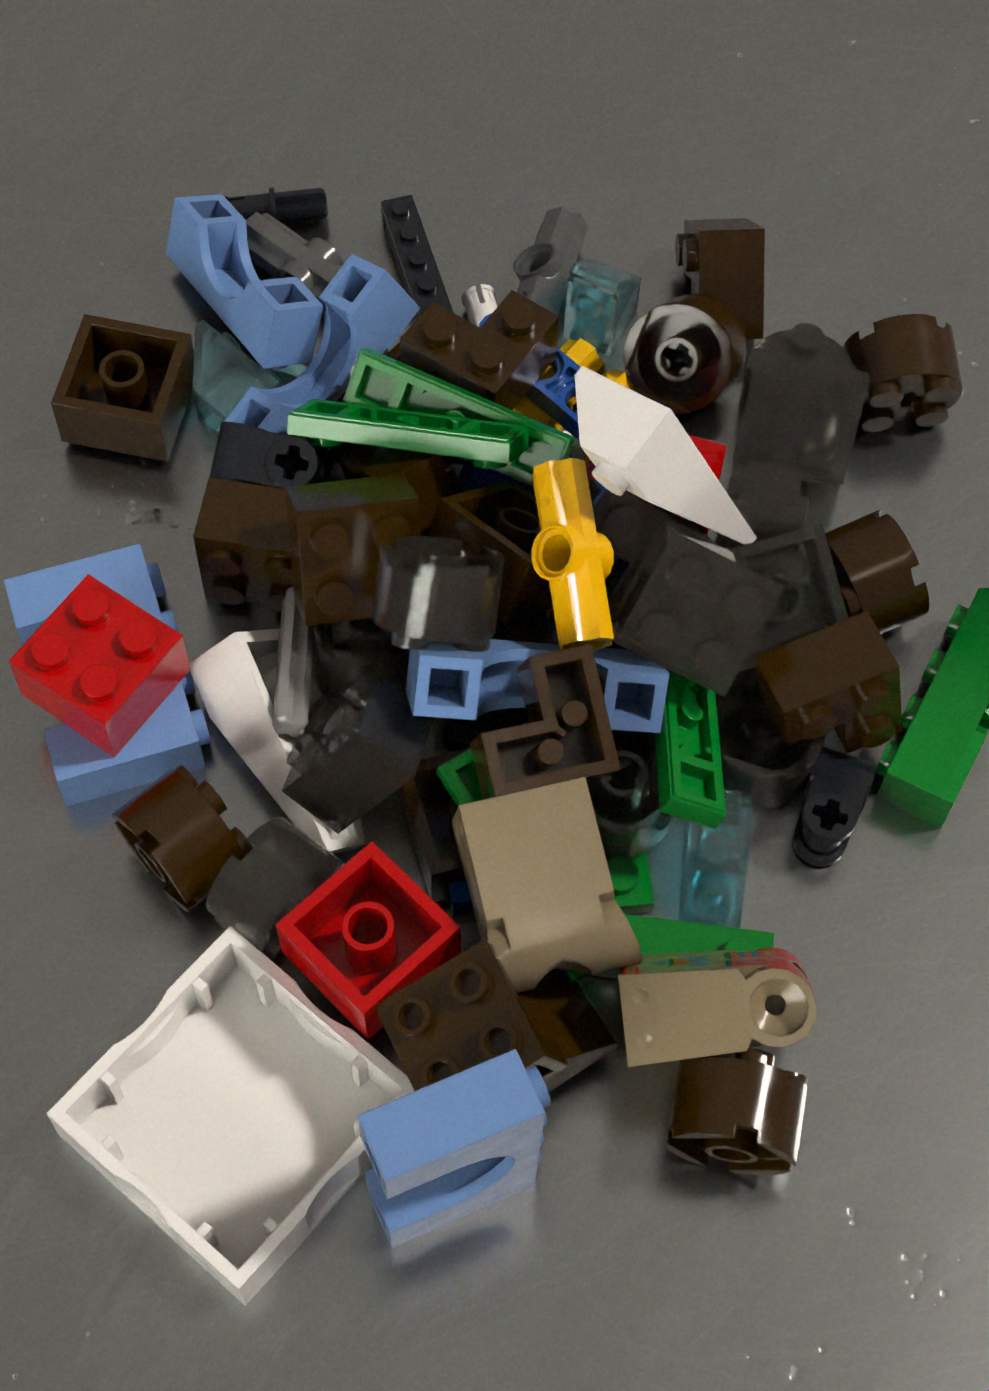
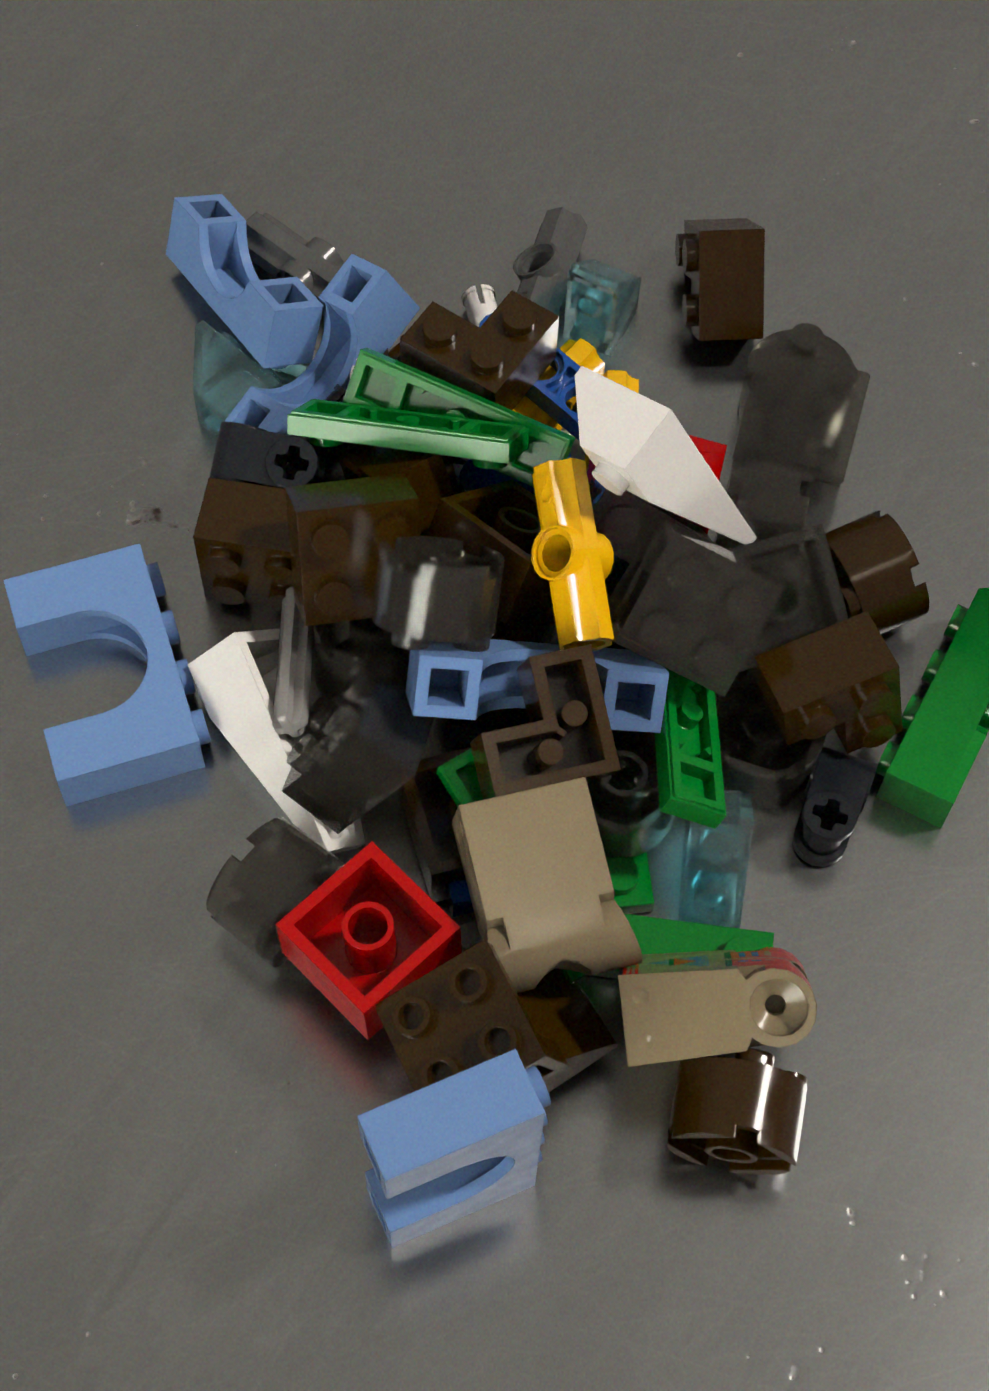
red brick [9,574,191,757] -> none
white tile [46,926,414,1306] -> none
dark brown brick [51,314,198,462] -> none
dark brown brick [112,764,257,912] -> none
black axle [225,187,328,223] -> none
black piece [381,195,454,320] -> none
dark brown brick [623,295,746,415] -> none
dark brown brick [843,314,963,432] -> none

